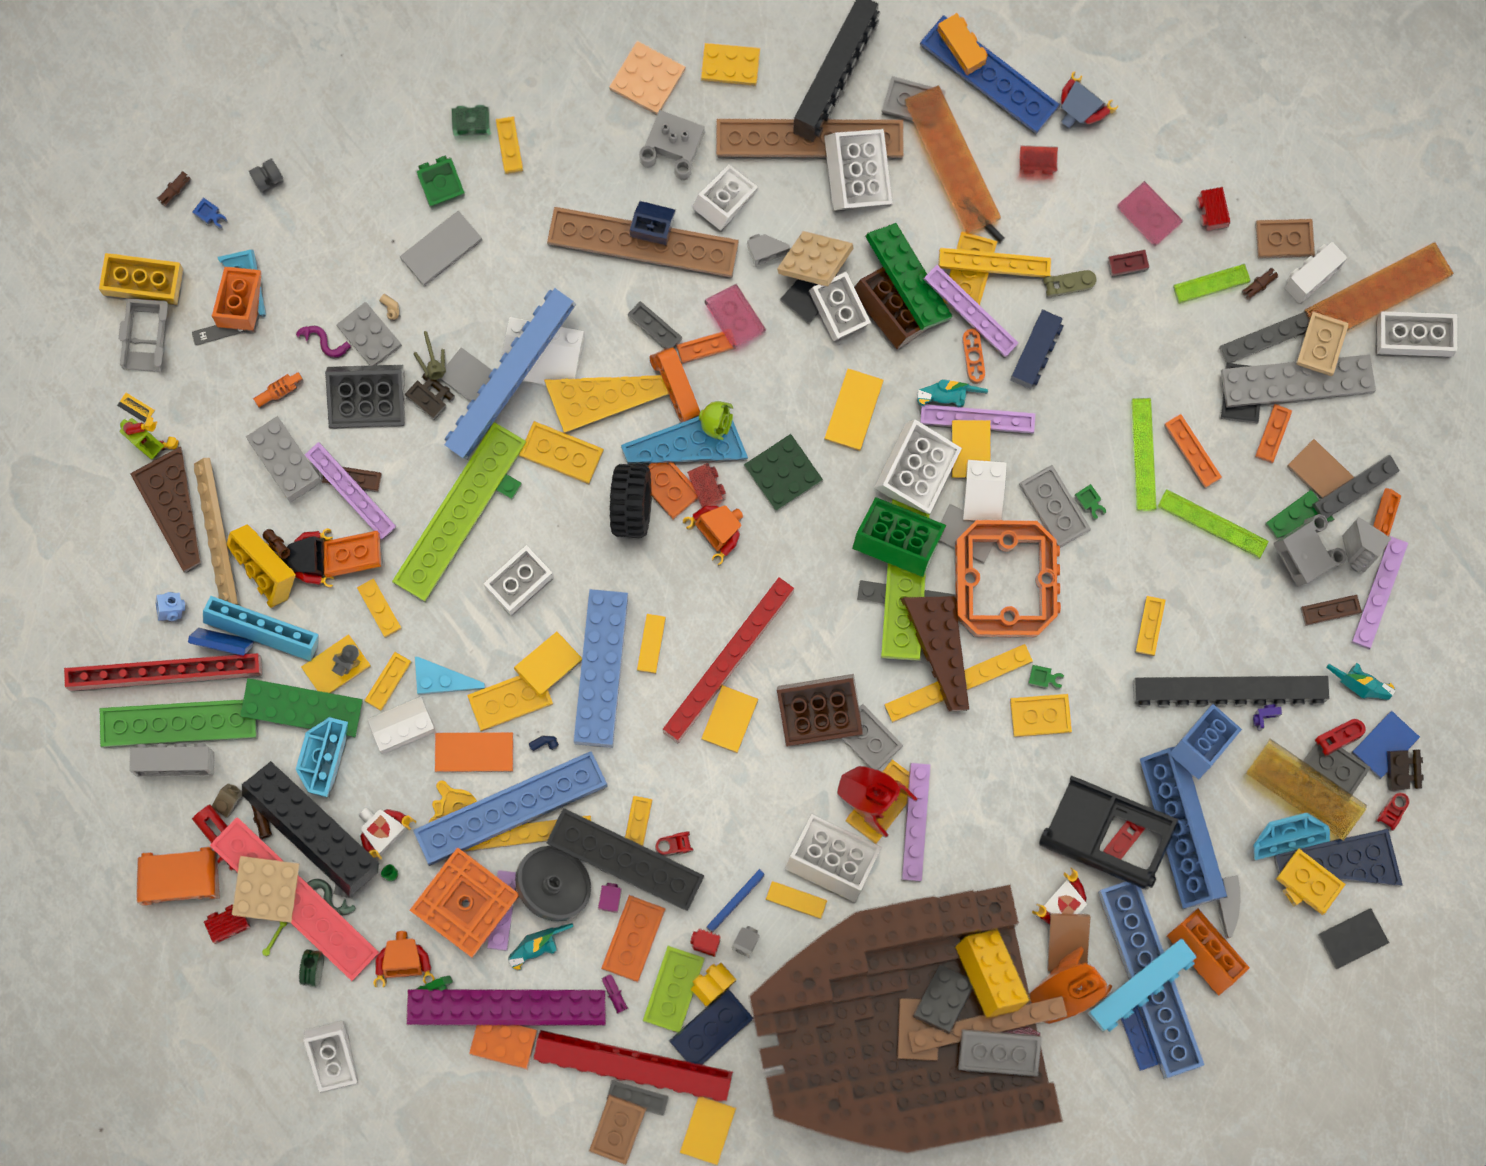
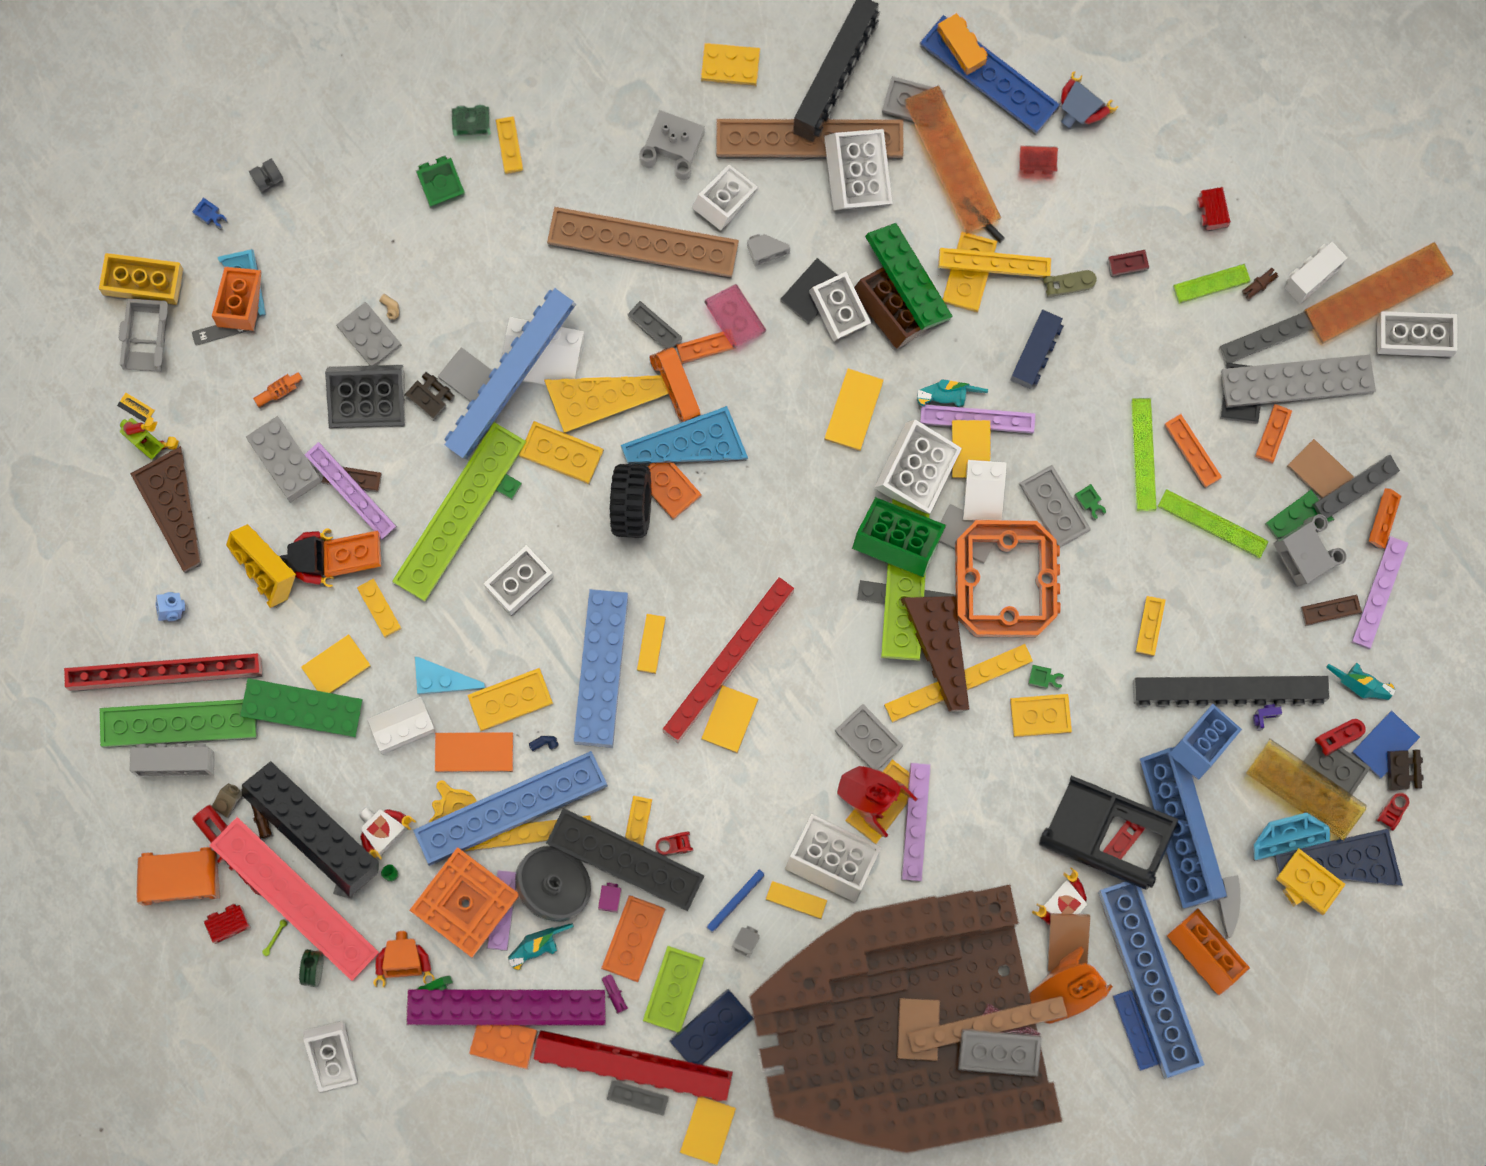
reddish brown pin [157,171,191,206] -> none
blue tile [188,627,254,656] -> none
tan plate [194,458,238,605] -> none
medium azure brick [203,596,319,661] -> none
tan plate [232,856,299,923] -> none
reddish brown pin [263,529,290,559] -> none
medium azure wedge [295,717,348,797] -> none
magenta animal [296,325,351,358] -> none
sand green animal [307,879,356,915] -> none
dark grey hips [332,645,360,676] -> none
yellow tile [364,652,412,711] -> none
light grey tile [400,210,482,286] -> none
olive plant [413,331,446,380] -> none
yellow tile [514,631,582,697] -> none
medium nougat tile [589,1094,646,1165] -> none
light nougat plate [609,41,686,115] -> none
dark blue slope [630,201,676,246] -> none
orange torso [682,505,743,565] -> none
clear red bracket [687,463,726,507] -> none
red brick [690,928,721,957] -> none
yellow brick [691,963,737,1007] -> none
lime cylinder [699,401,733,440] -> none
dark green plate [744,434,823,512] -> none
tan plate [777,231,854,287] -> none
reddish brown slope [777,674,863,747] -> none
dark grey plate [914,965,973,1034] -> none
lavender plate [923,265,1018,357] -> none
yellow brick [955,929,1030,1018] -> none
orange beam [962,329,985,384] -> none
medium azure brick [1088,938,1196,1032] -> none
clear pink tile [1117,181,1183,247] -> none
medium nougat tile [1255,219,1315,258] -> none
tan plate [1296,312,1349,376] -> none
black tile [1318,908,1389,969] -> none
light grey slope [1342,517,1391,572] -> none

